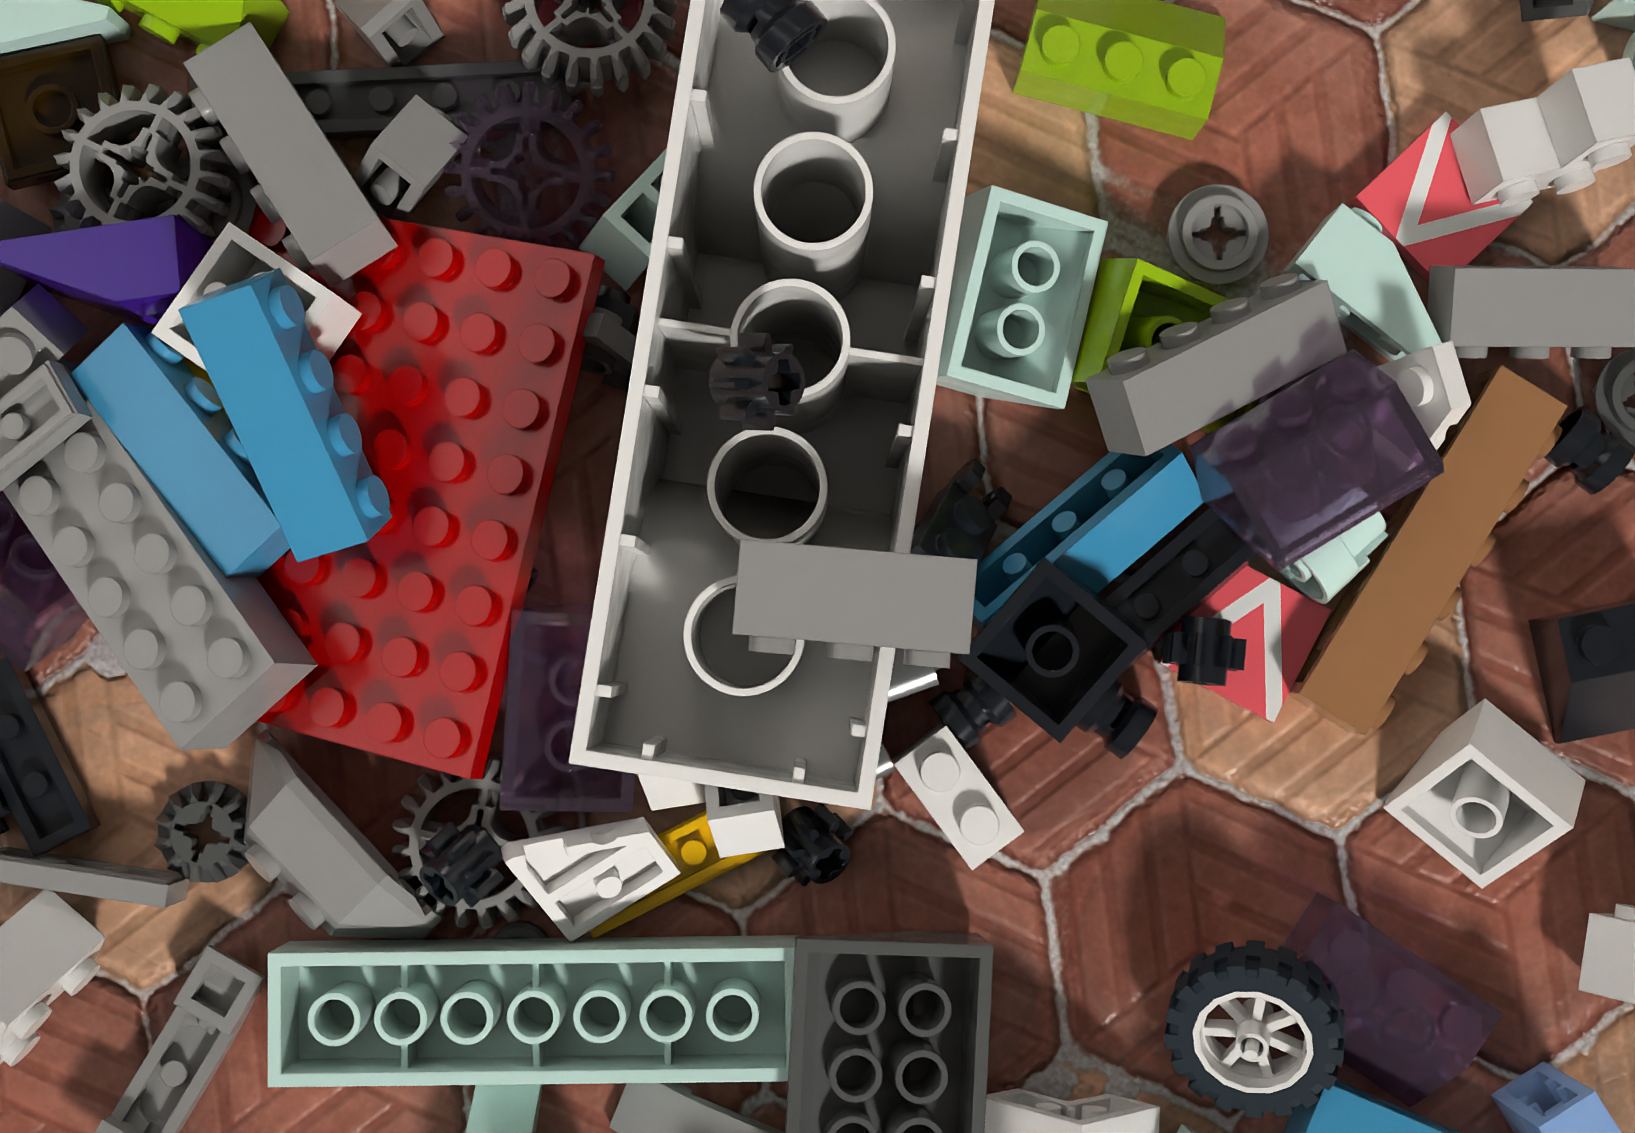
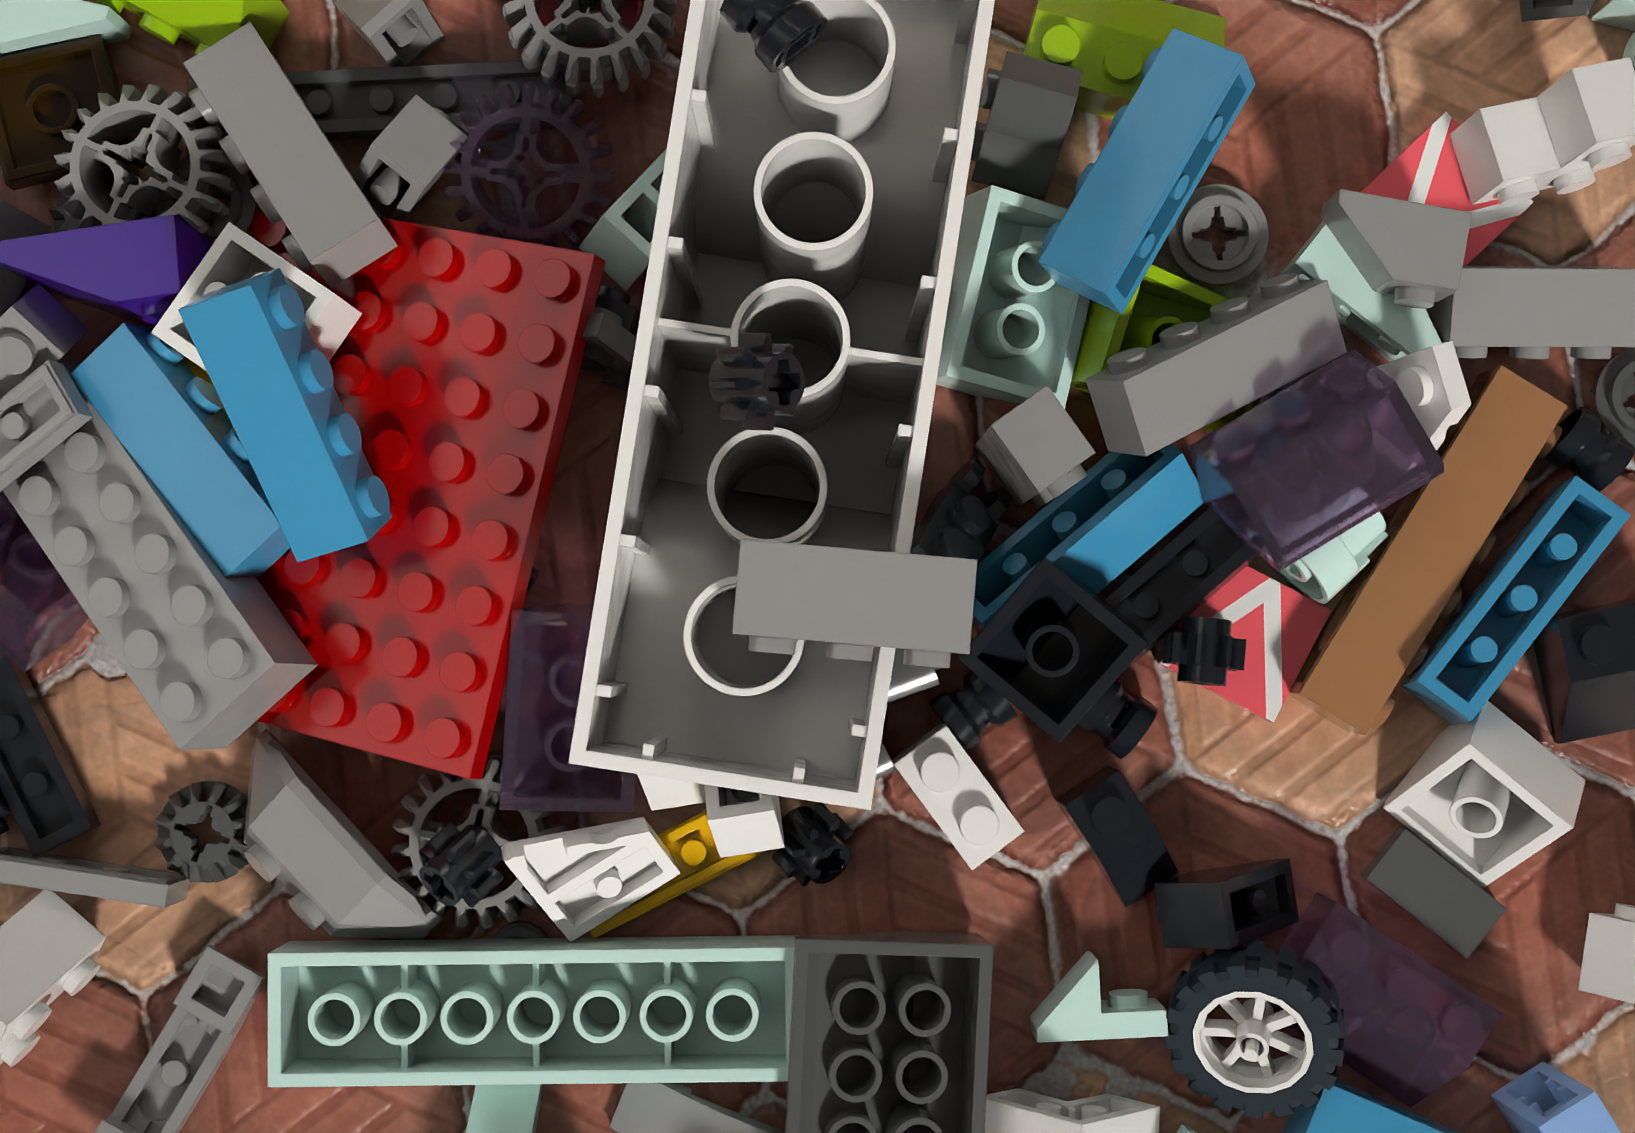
none -> dark grey brick [971,51,1083,200]
none -> light grey brick [974,385,1096,508]
none -> light aqua slope [1030,951,1168,1043]
none -> dark azure brick [1038,27,1256,314]
none -> black slope [1054,765,1179,907]
none -> black slope [1154,858,1299,949]
none -> light grey slope [1321,189,1472,309]
none -> dark grey tile [1360,826,1507,959]
none -> dark azure brick [1401,476,1631,725]

